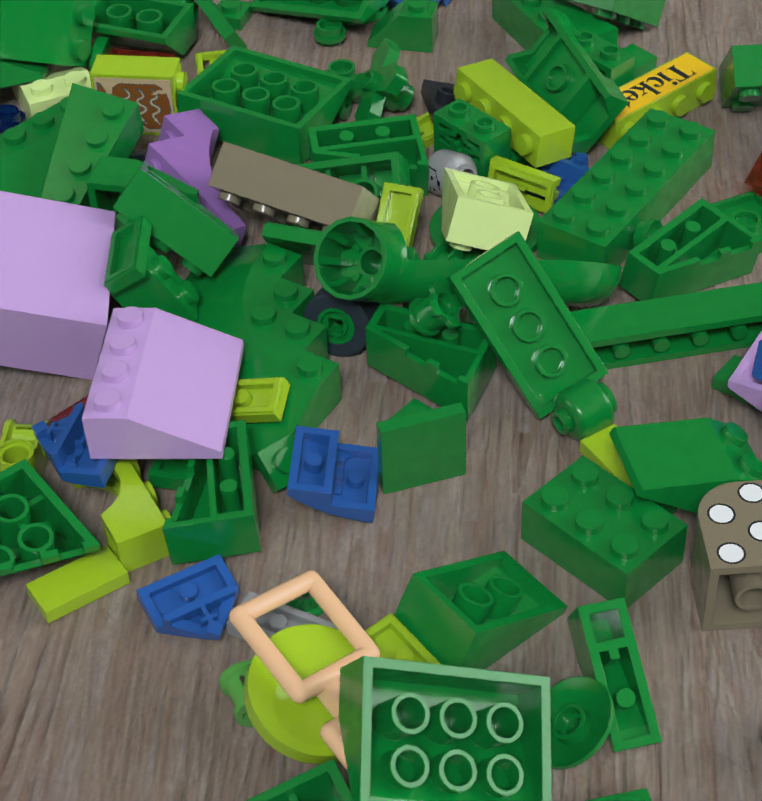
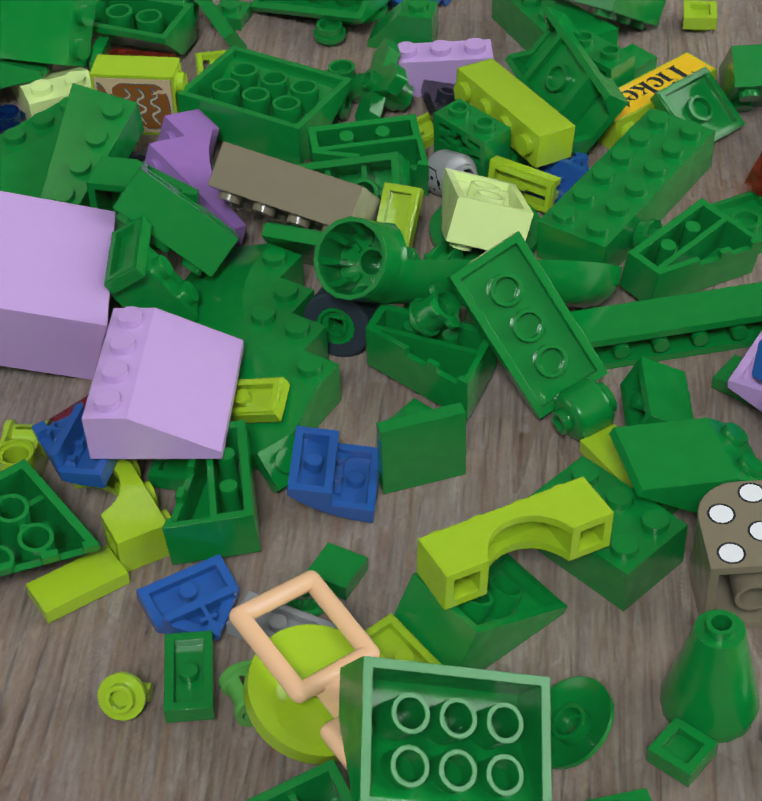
green slope [567,597,663,753] -> none
none -> lime plate [98,671,154,721]
none -> green plate [164,630,215,723]
none -> green tile [307,542,368,600]
none -> lavender slope [397,38,494,97]
none -> lime arch [416,477,614,611]
none -> green brick [620,356,694,426]
none -> green plate [646,717,718,787]
none -> green tile [650,66,745,143]
none -> green cone [660,609,760,743]
none -> lime plate [682,0,717,32]

